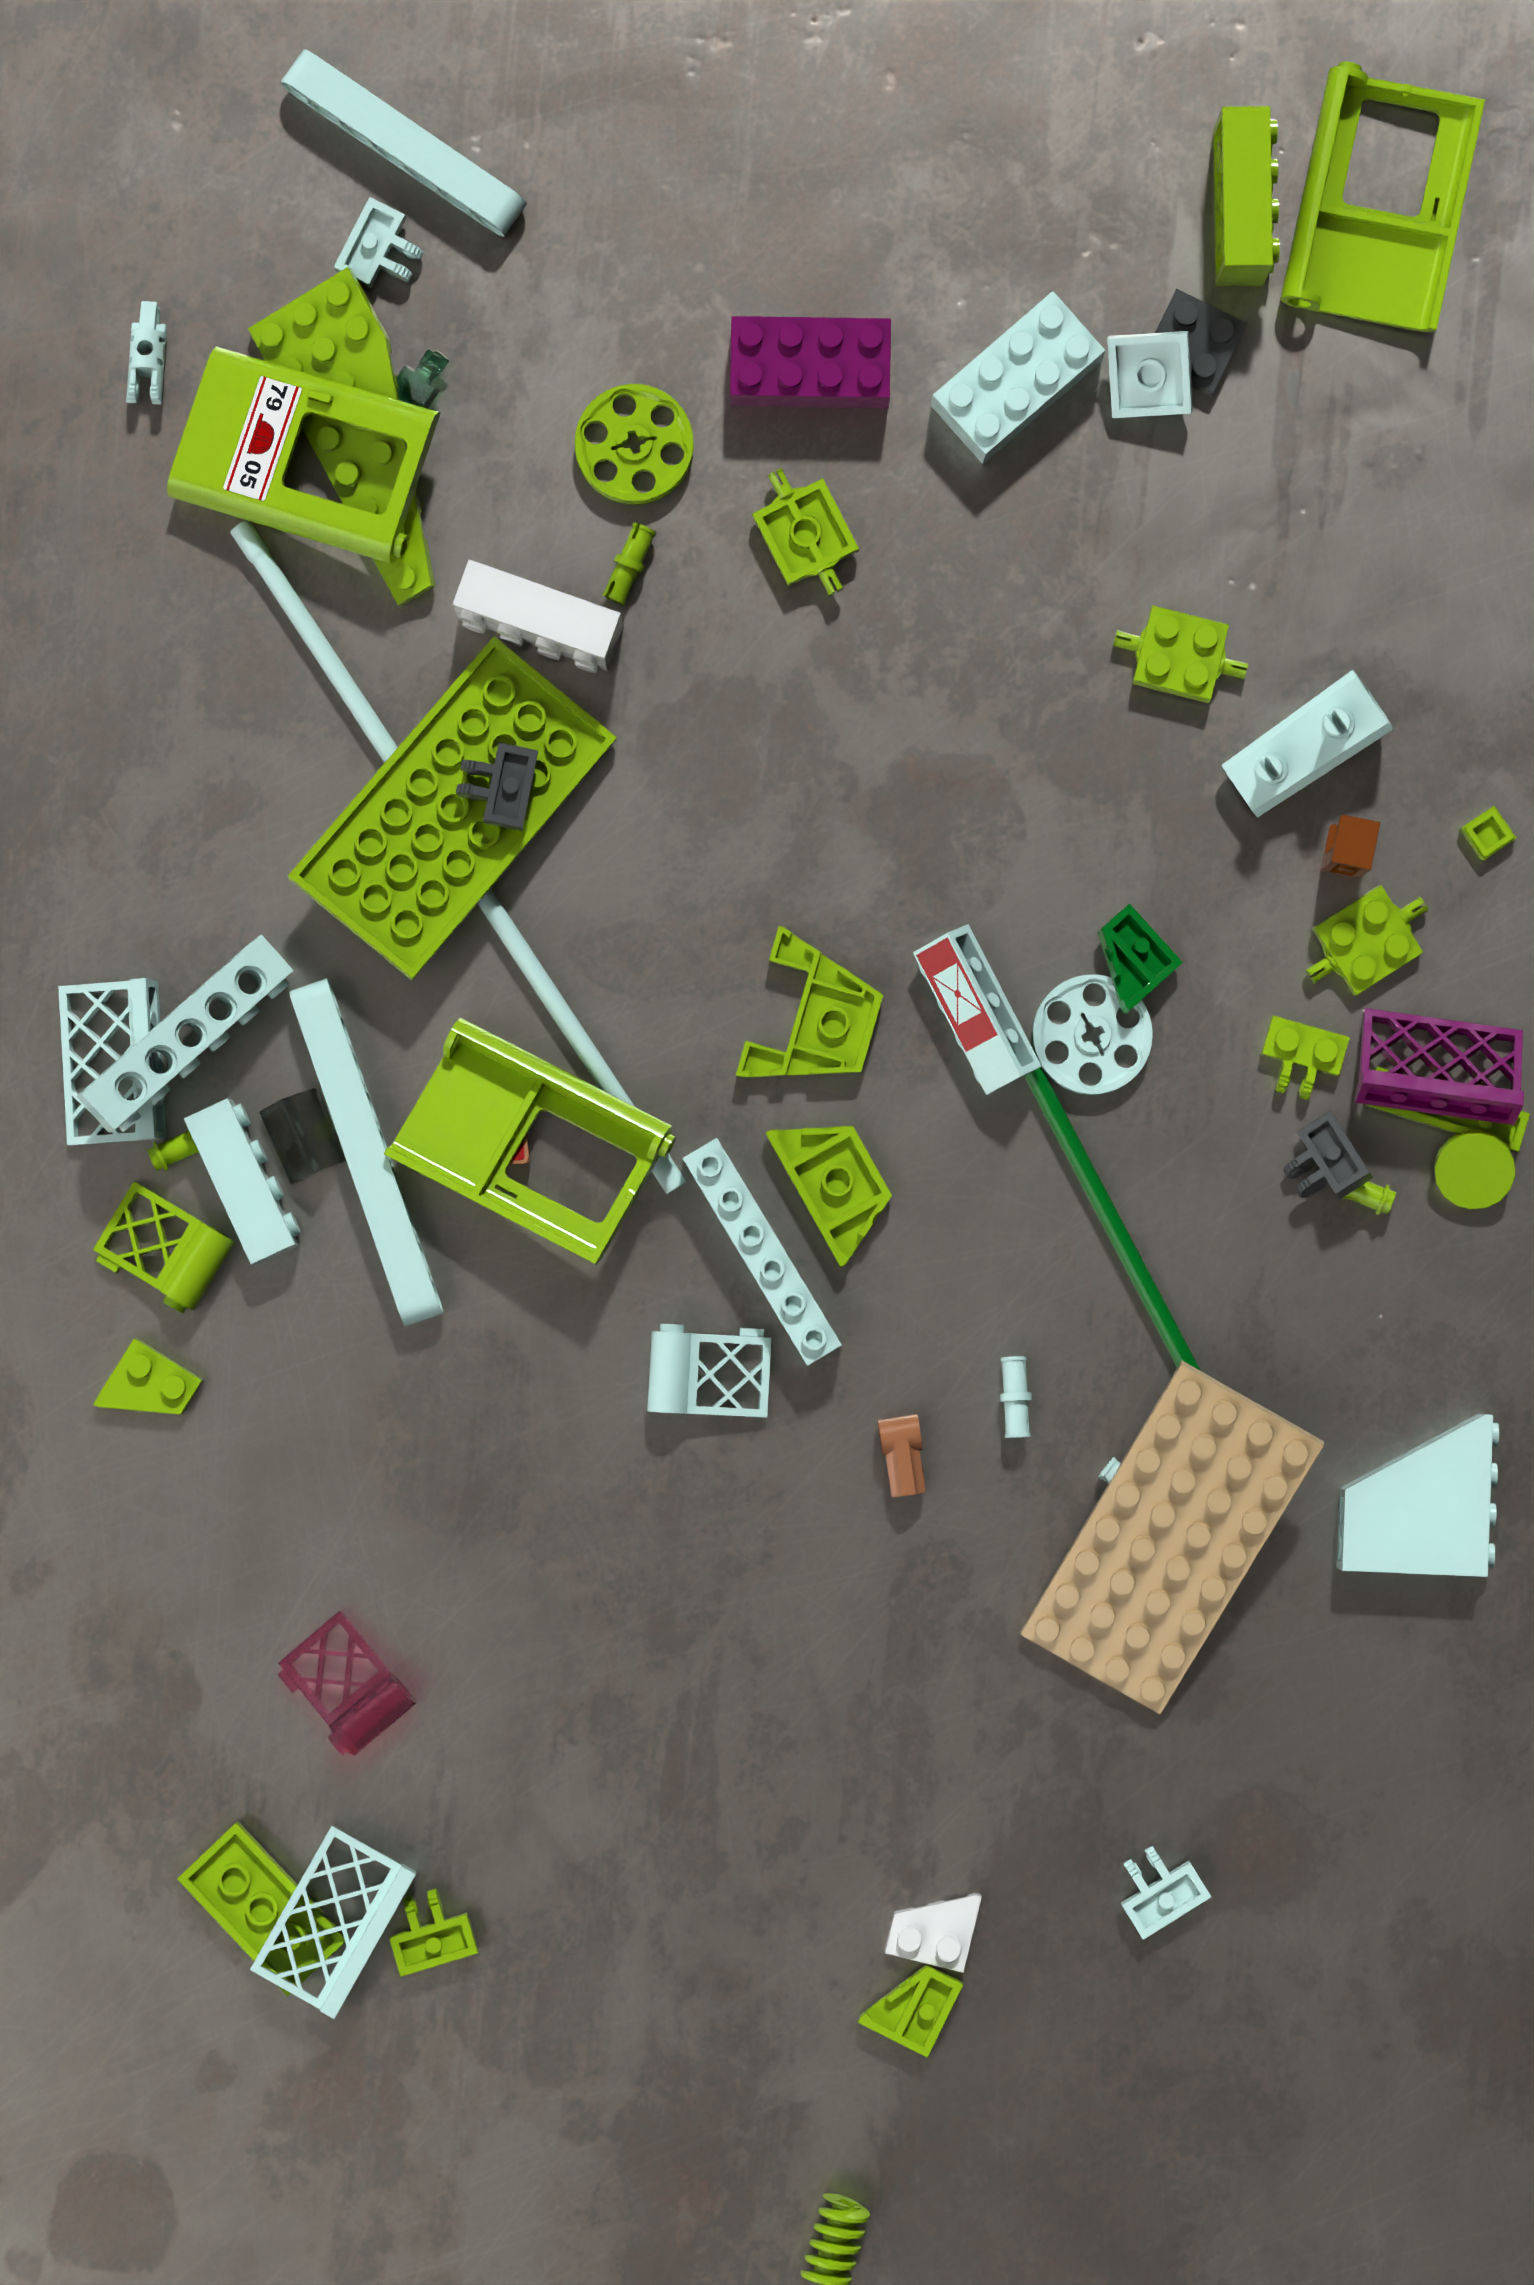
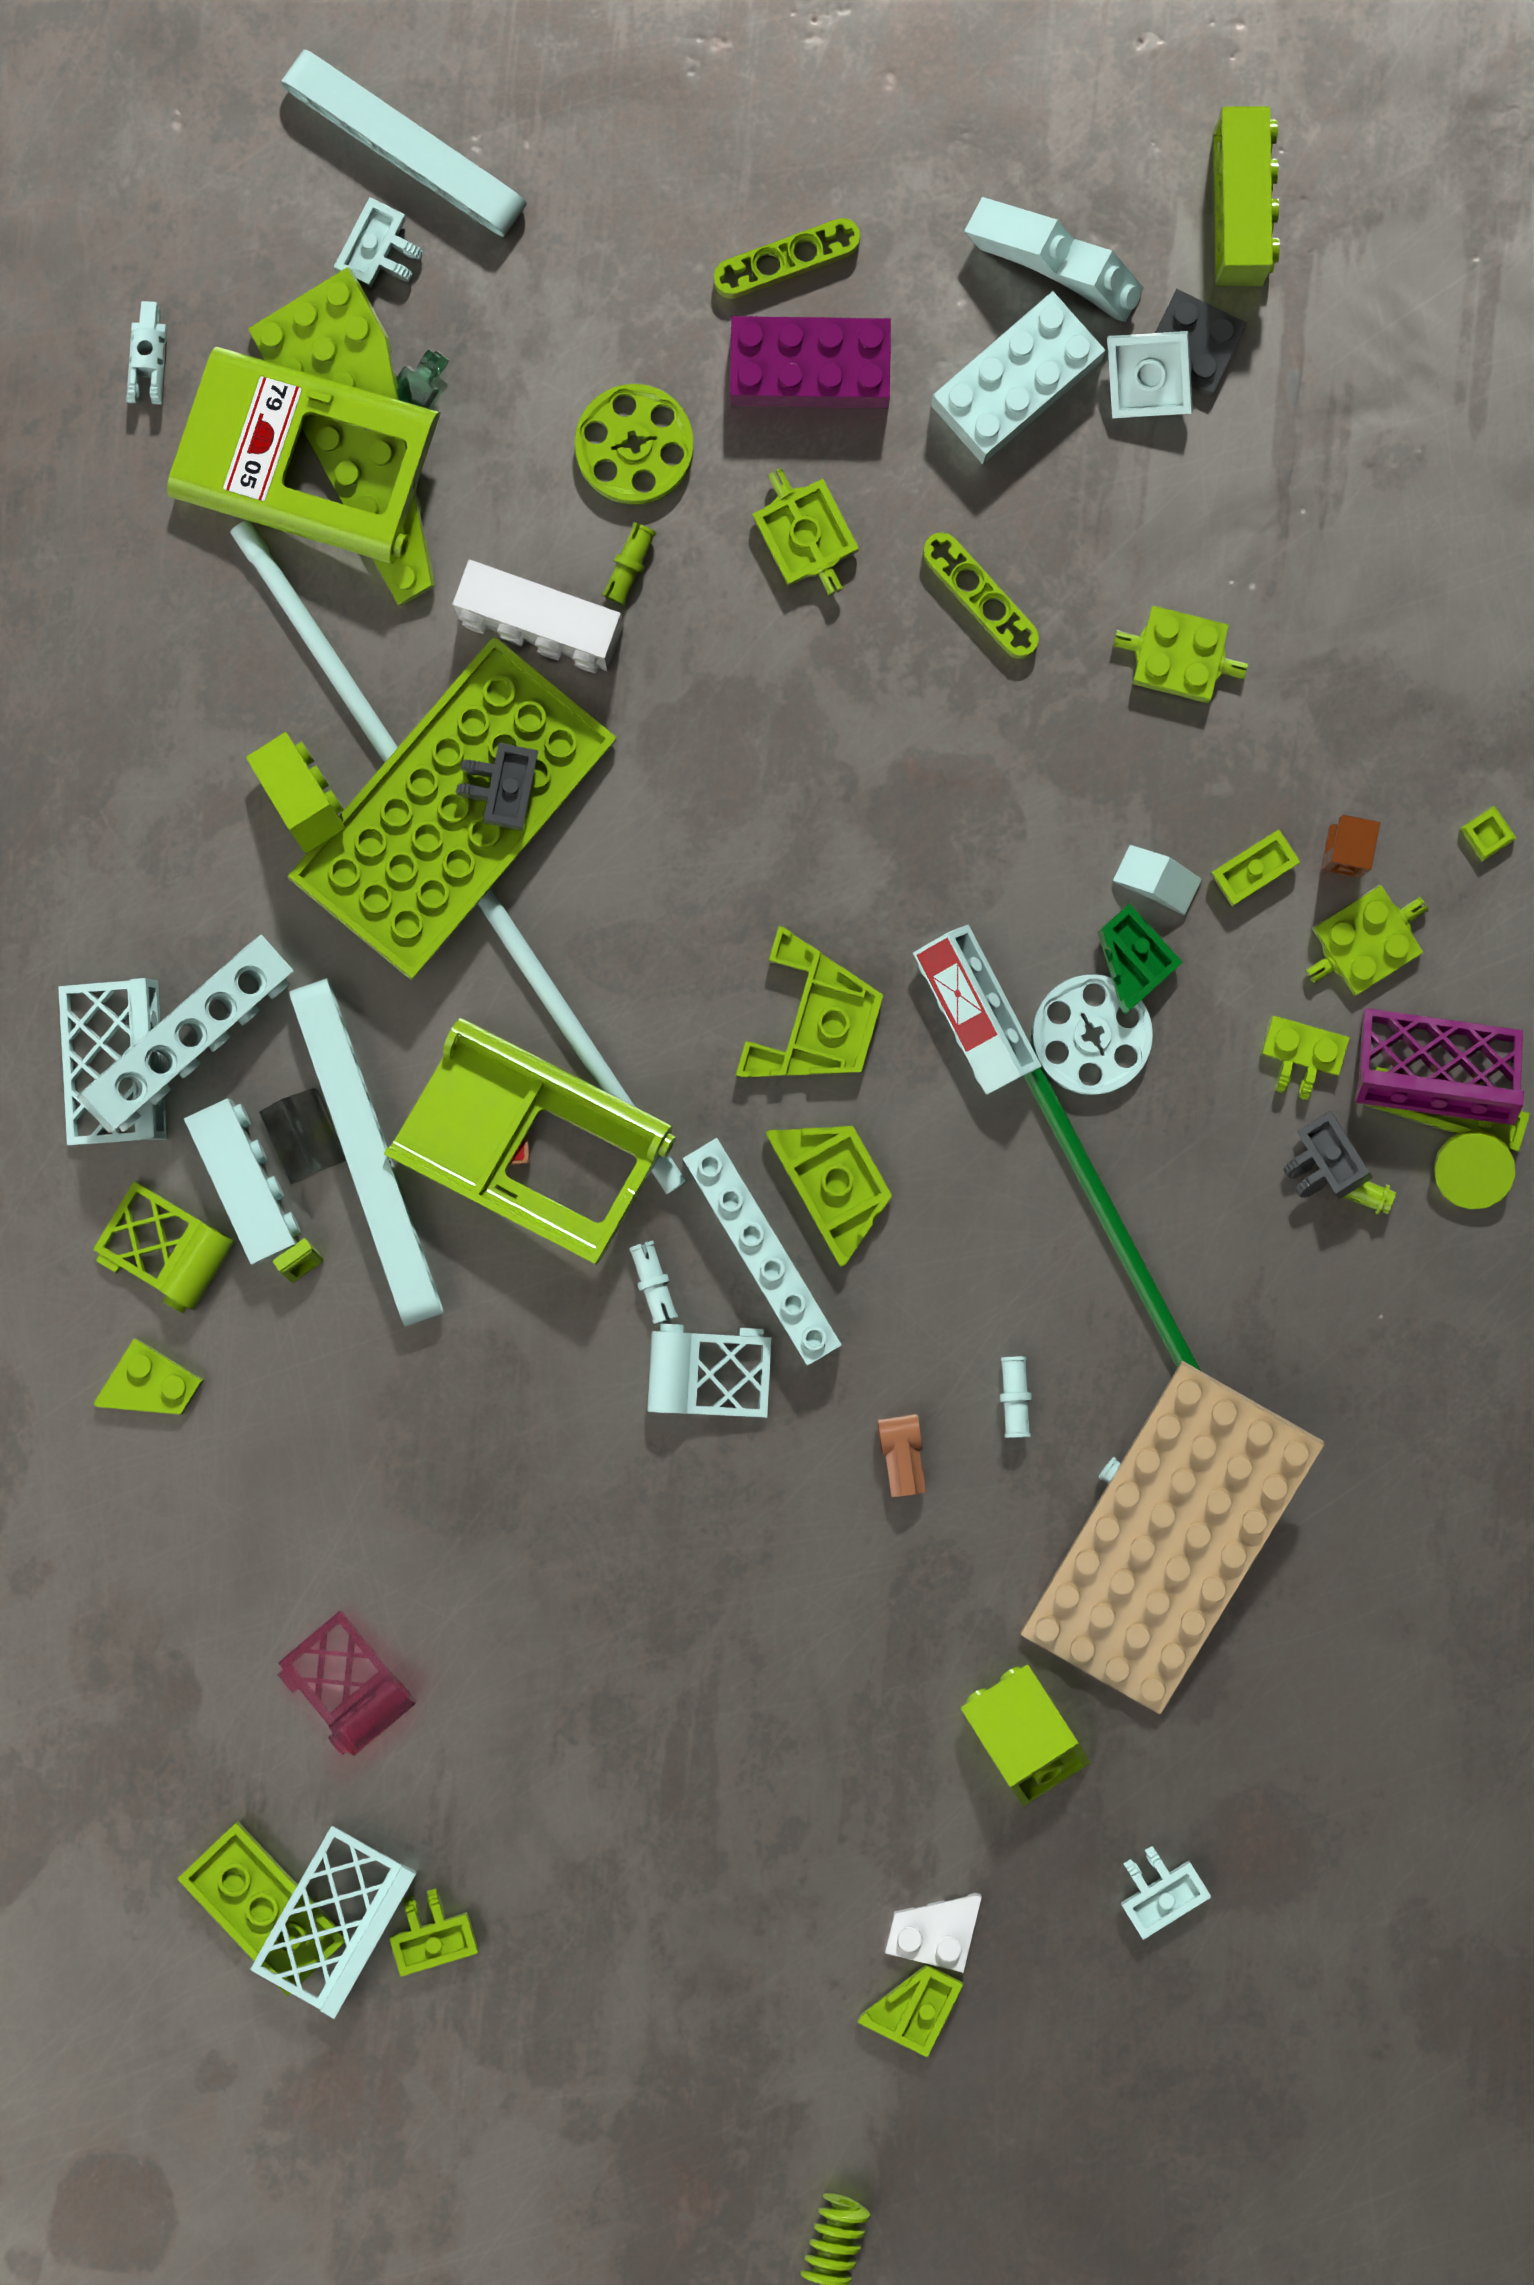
lime pin [146,1130,199,1171] -> none
light aqua piece [1222,670,1393,818] -> none
lime piece [1280,61,1485,332] -> none
light aqua slope [1337,1414,1499,1577] -> none
none -> lime brick [246,732,346,854]
none -> lime tile [273,1238,324,1283]
none -> light aqua pin [629,1241,678,1325]
none -> lime beam [714,218,860,299]
none -> lime beam [923,532,1039,659]
none -> lime slope [960,1664,1091,1807]
none -> light aqua arch [964,197,1144,322]
none -> light aqua slope [1113,845,1202,915]
none -> lime plate [1210,829,1300,906]

